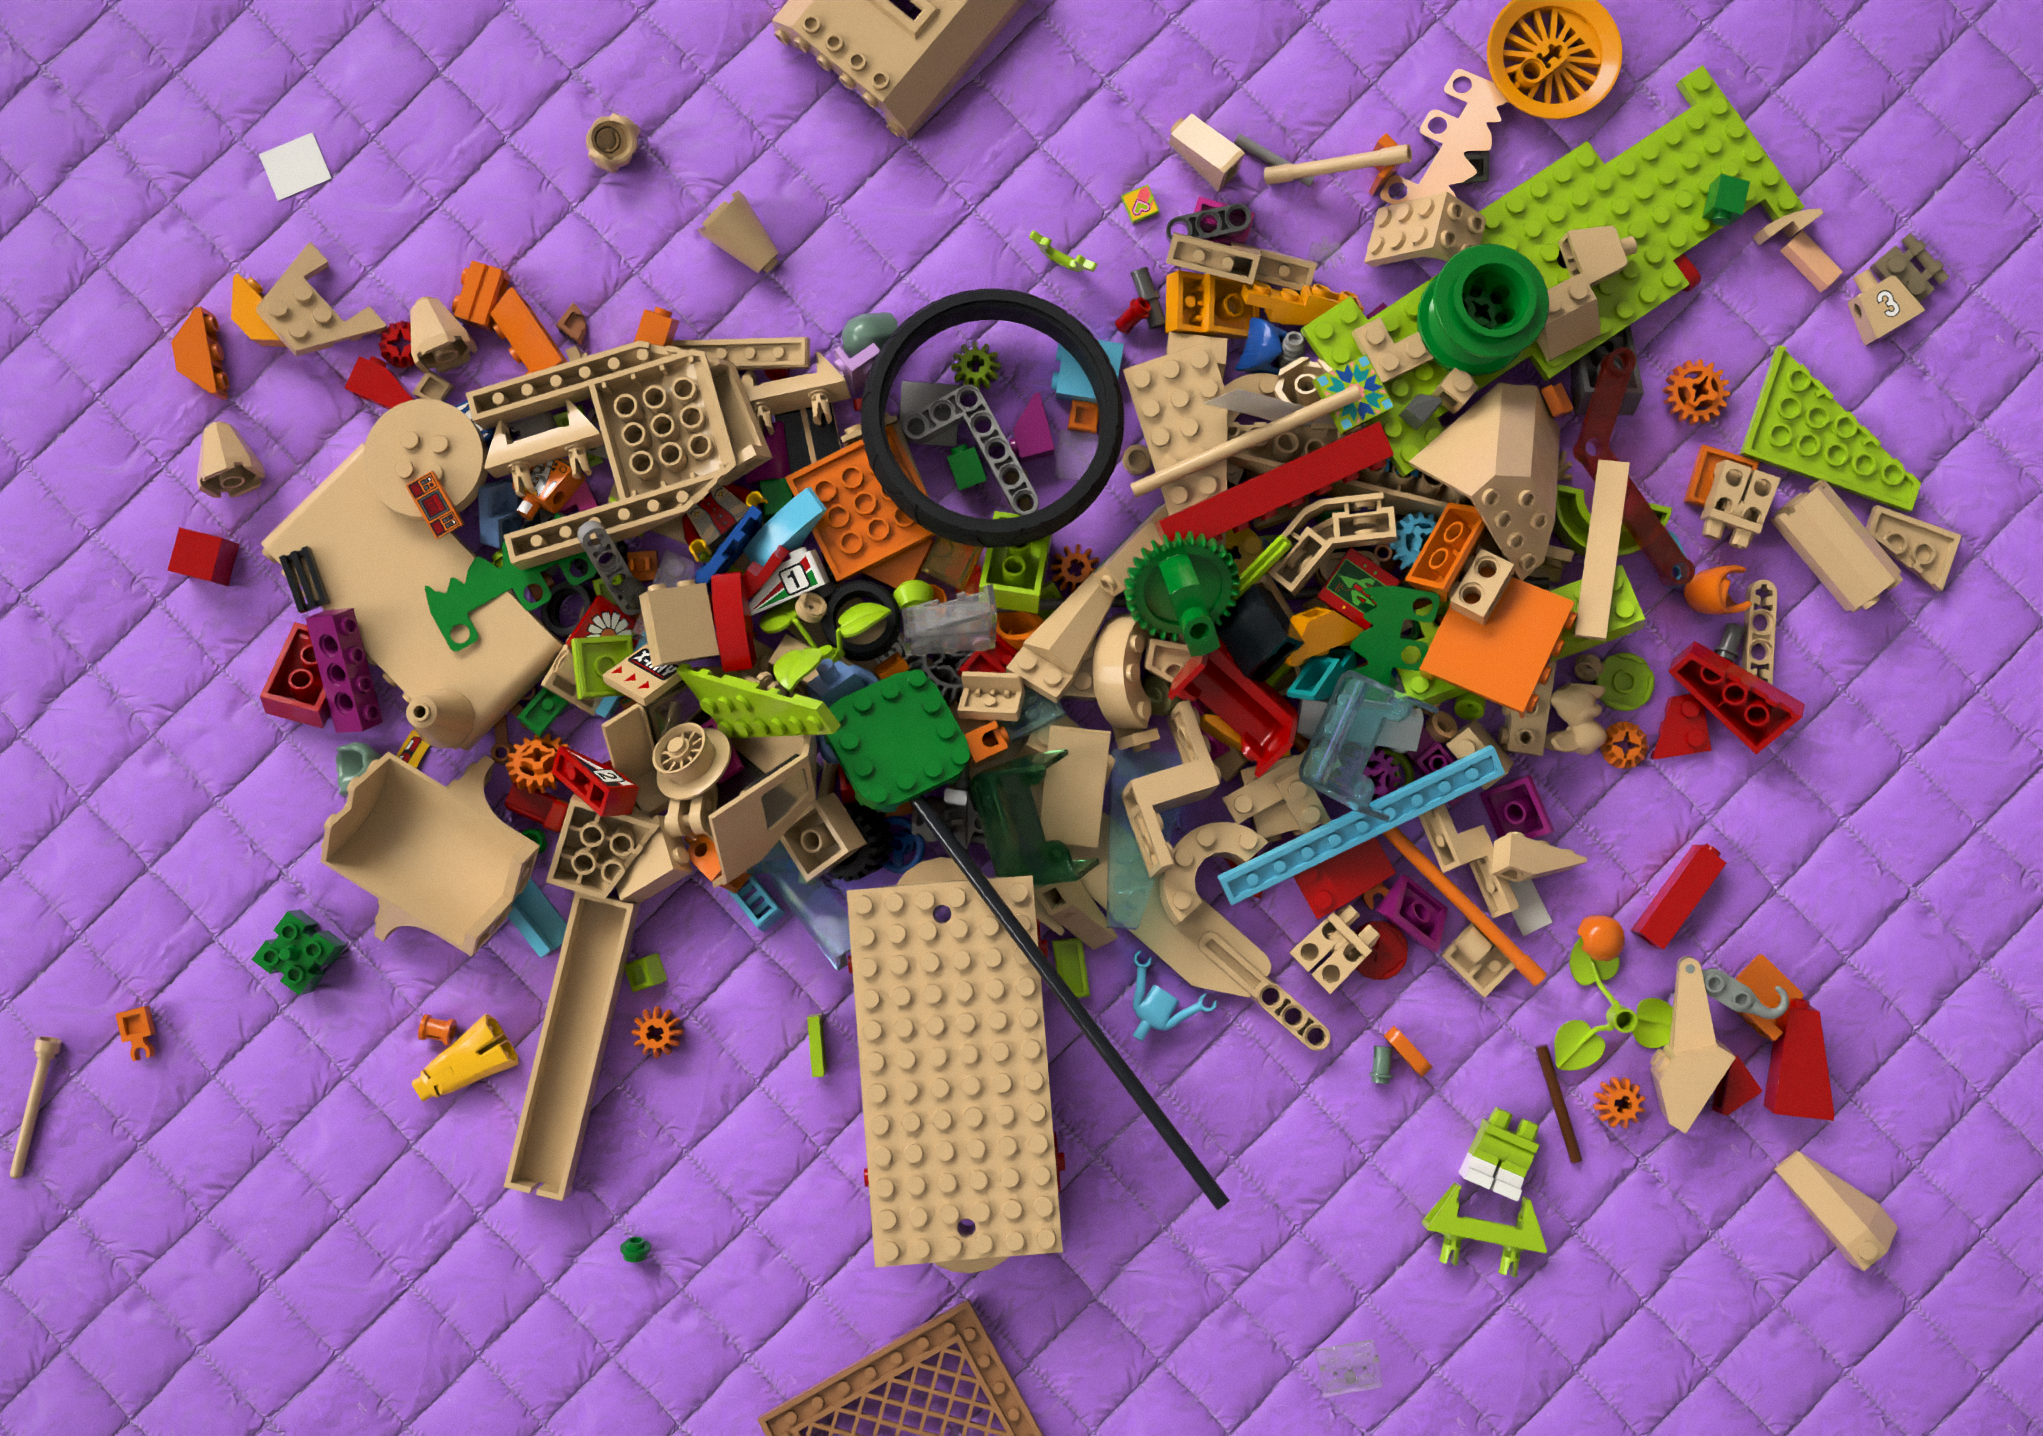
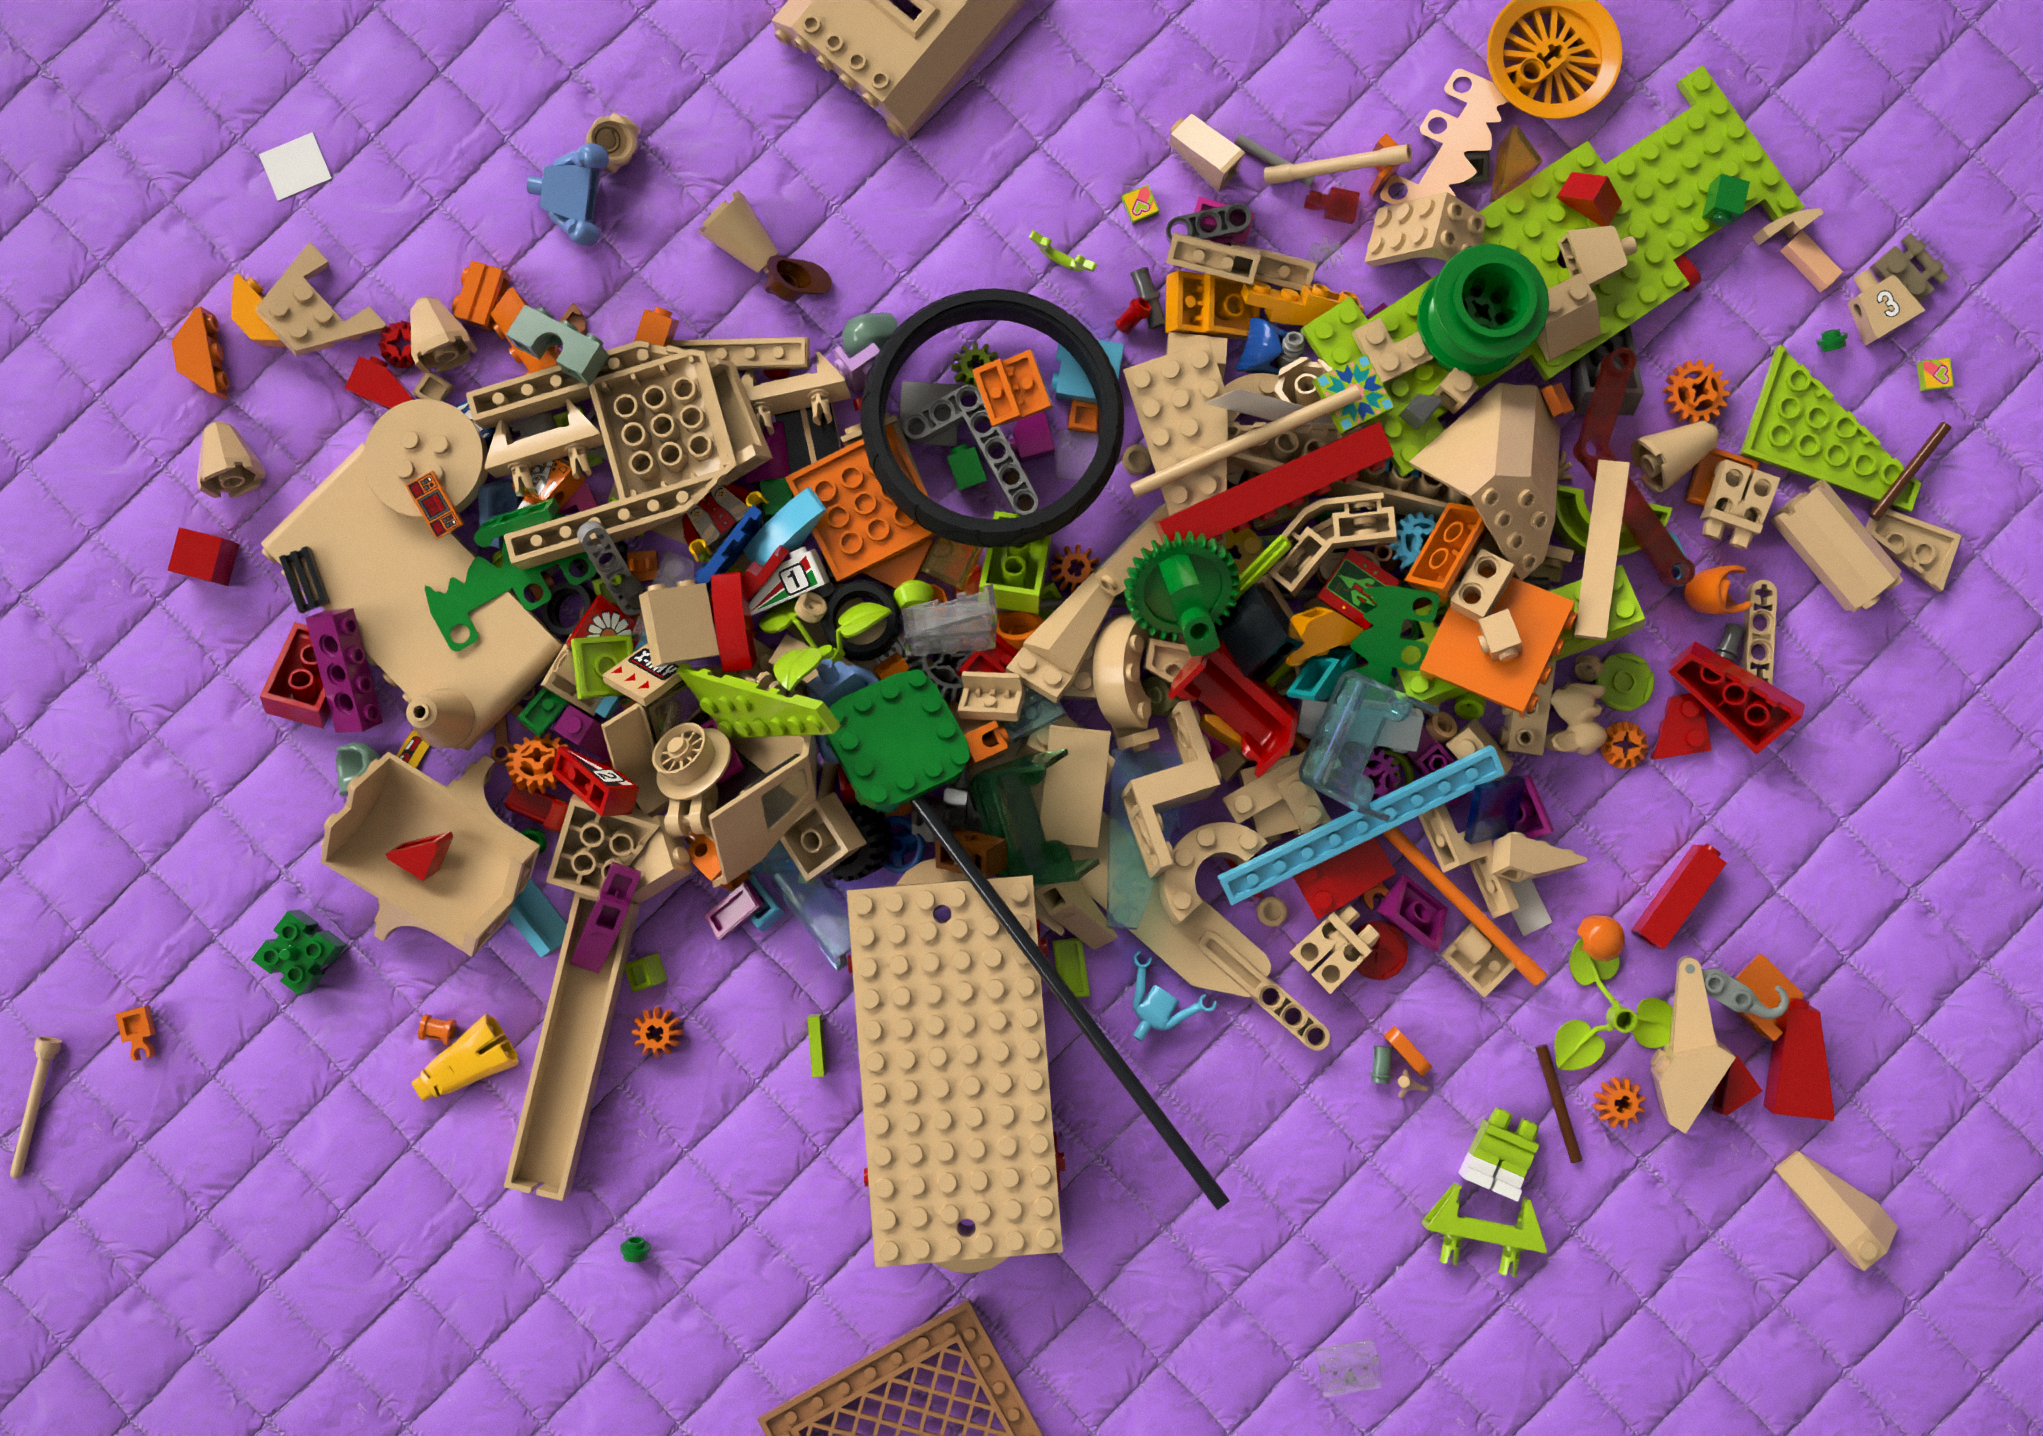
none -> red slope [386,831,453,881]
none -> green plate [474,497,559,547]
none -> sand green arch [506,305,609,386]
none -> medium blue torso [527,143,609,246]
none -> magenta slope [553,704,611,762]
none -> magenta slope [570,861,641,974]
none -> tile [704,881,764,940]
none -> reddish brown piece [765,255,832,302]
none -> reddish brown brick [935,827,1007,879]
none -> orange slope [972,349,1054,427]
none -> tan tile [1256,896,1287,927]
none -> clear red plate [1304,187,1360,224]
none -> tan bar [1398,1070,1428,1098]
none -> clear blue tile [1464,776,1525,844]
none -> tan brick [1477,609,1522,661]
none -> clear yellow slope [1489,125,1543,202]
none -> red slope [1556,172,1622,227]
none -> tan cone [1630,421,1719,493]
none -> green plate [1816,328,1848,352]
none -> reddish brown bar [1869,422,1952,521]
none -> tile [1917,357,1954,392]

